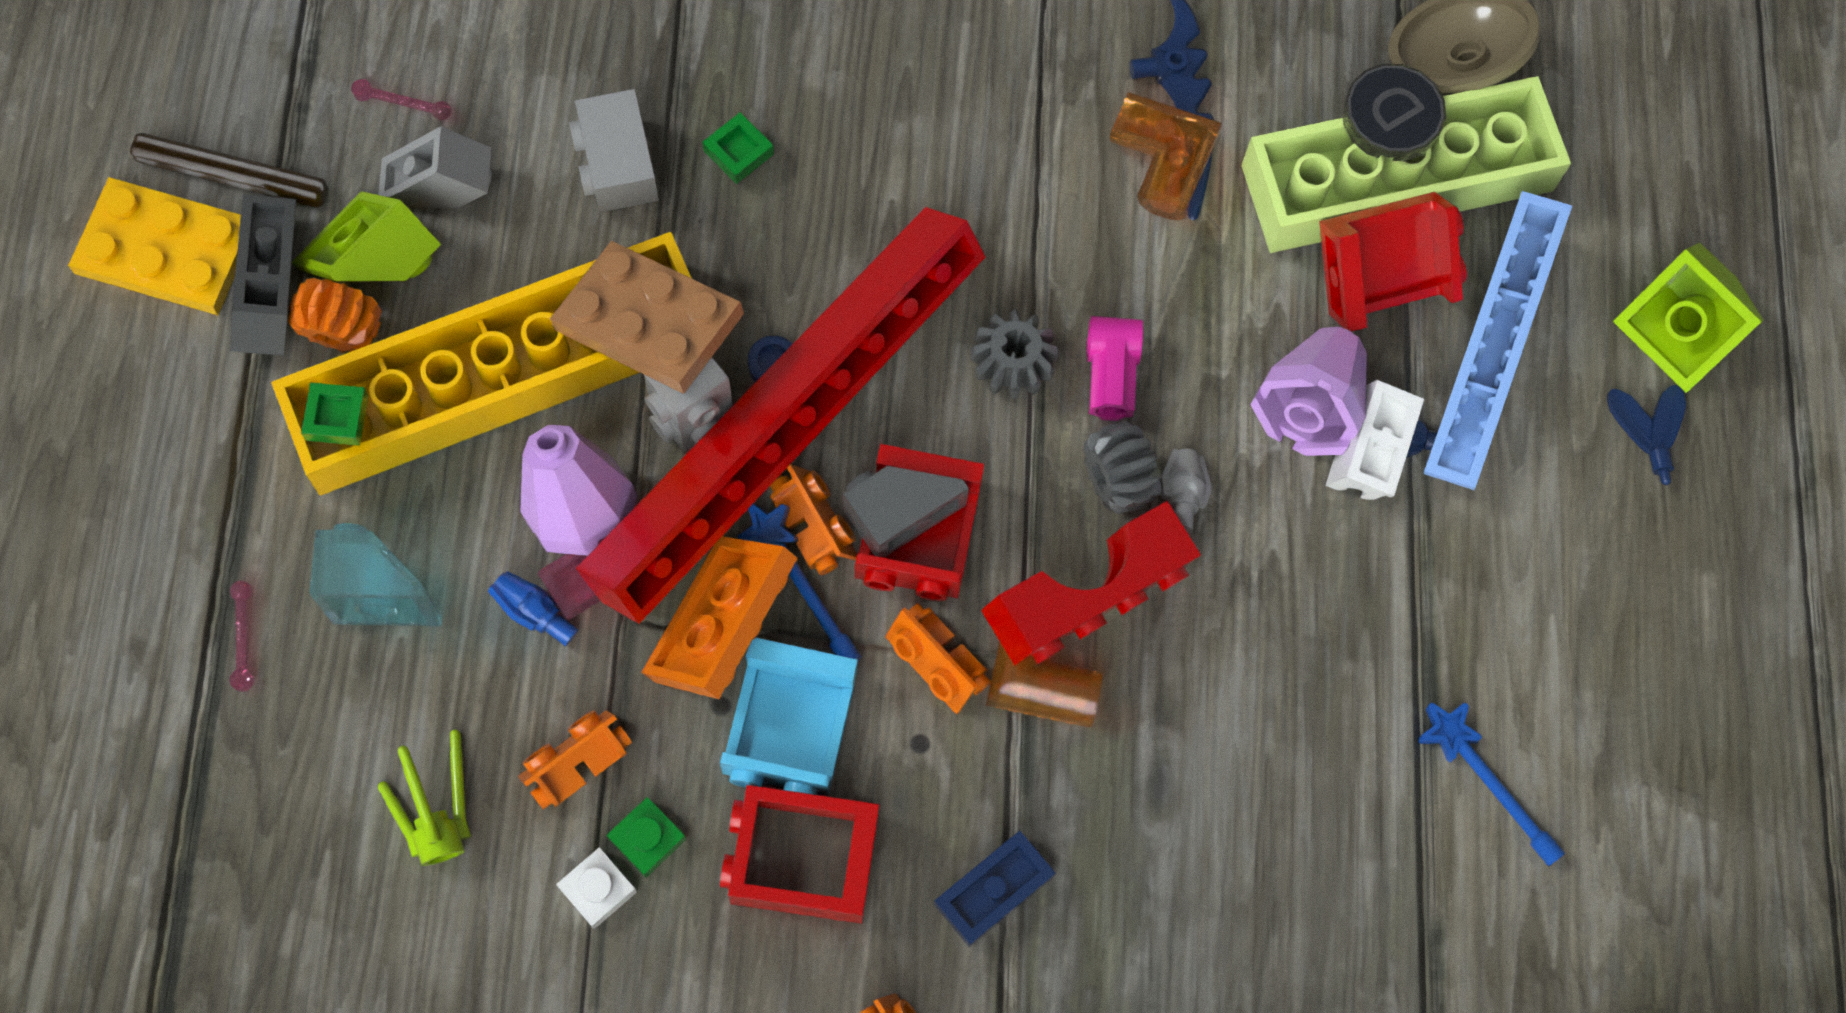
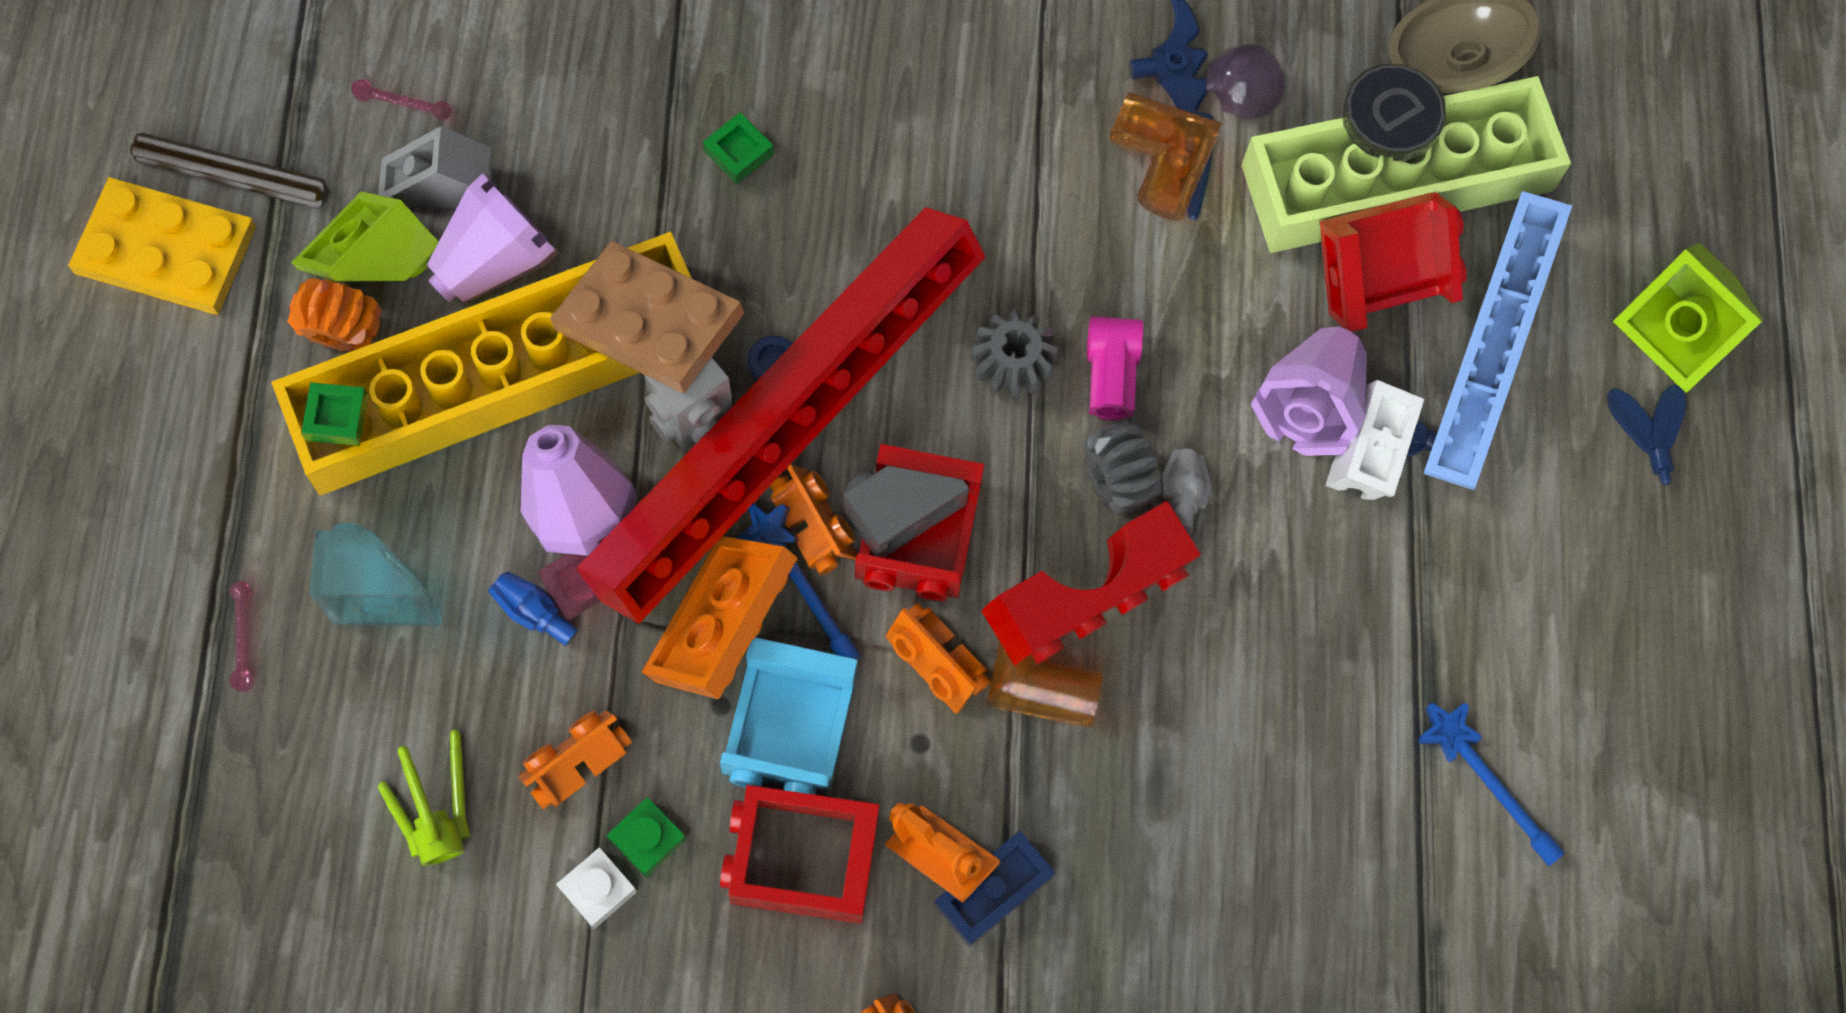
dark grey slope [230,194,296,356] -> none
light grey brick [569,89,659,213] -> none
none -> lavender cone [427,173,560,304]
none -> orange hinge [885,803,1001,903]
none -> clear purple hair [1205,44,1286,121]

